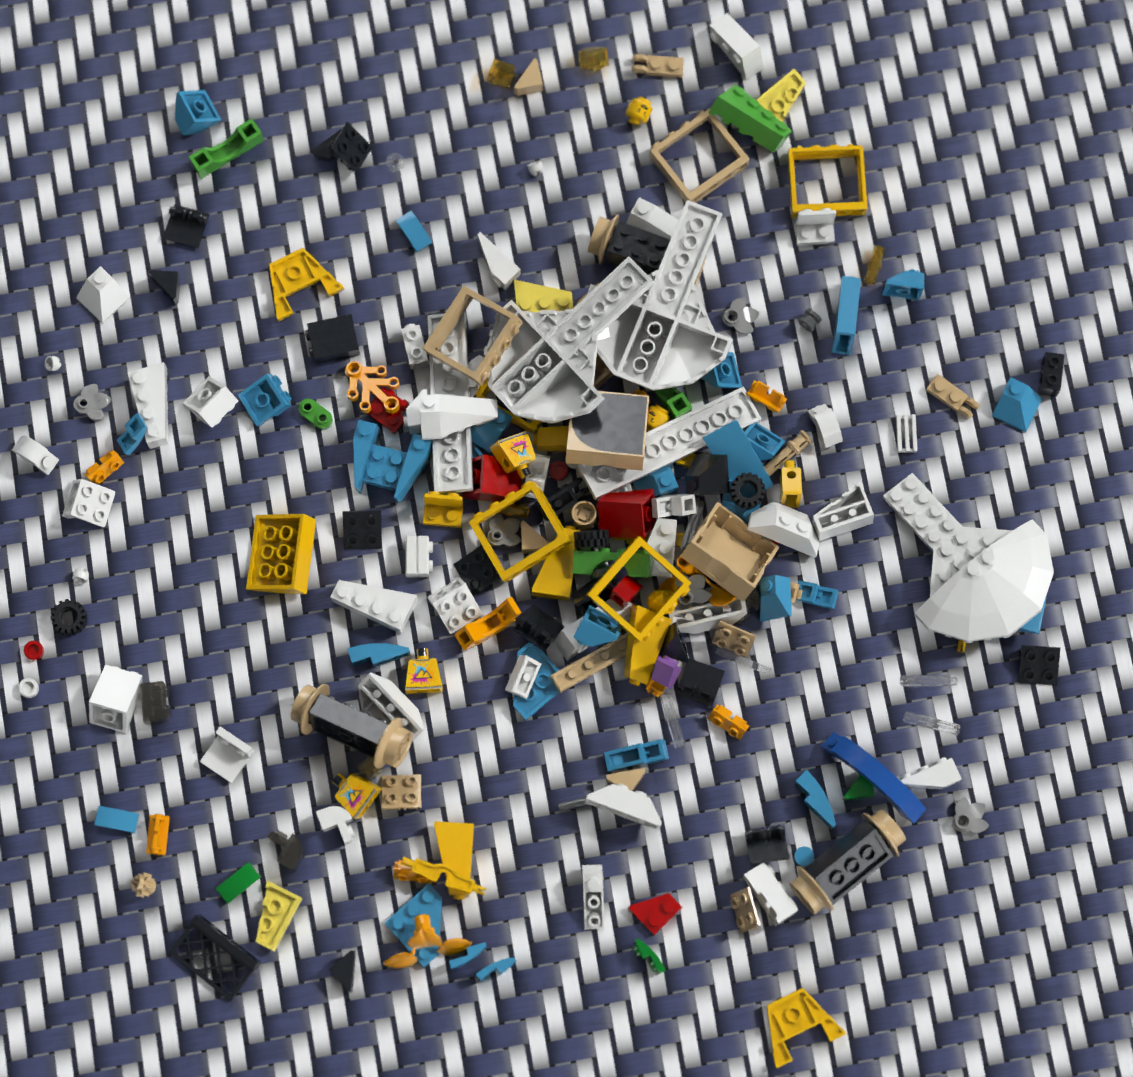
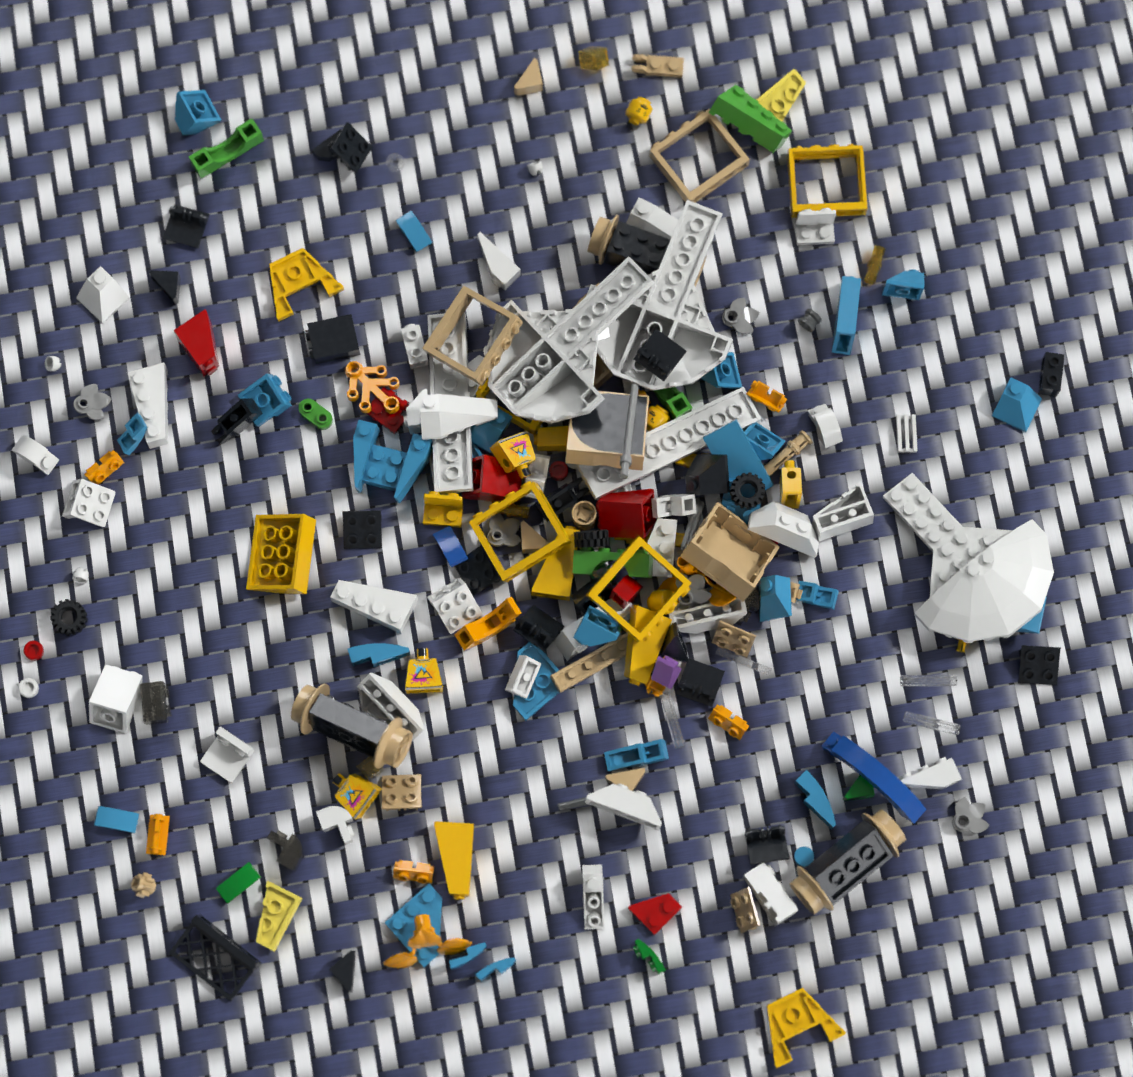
white slope [183,376,238,428] -> none
yellow piece [401,856,487,896] -> none
white brick [405,536,433,578] -> none
clear yellow panel [488,59,515,89] -> none
light yellow wing [514,280,573,312] -> none
dark azure slope [633,465,678,498] -> none
white wedge [710,13,764,81] -> none
tan hinge [926,374,980,418] -> none
none -> red slope [174,309,219,376]
none -> black hinge [211,398,263,445]
none -> blue slope [433,526,468,568]
none -> light grey bar [619,383,639,479]
none -> black hinge [633,329,687,382]

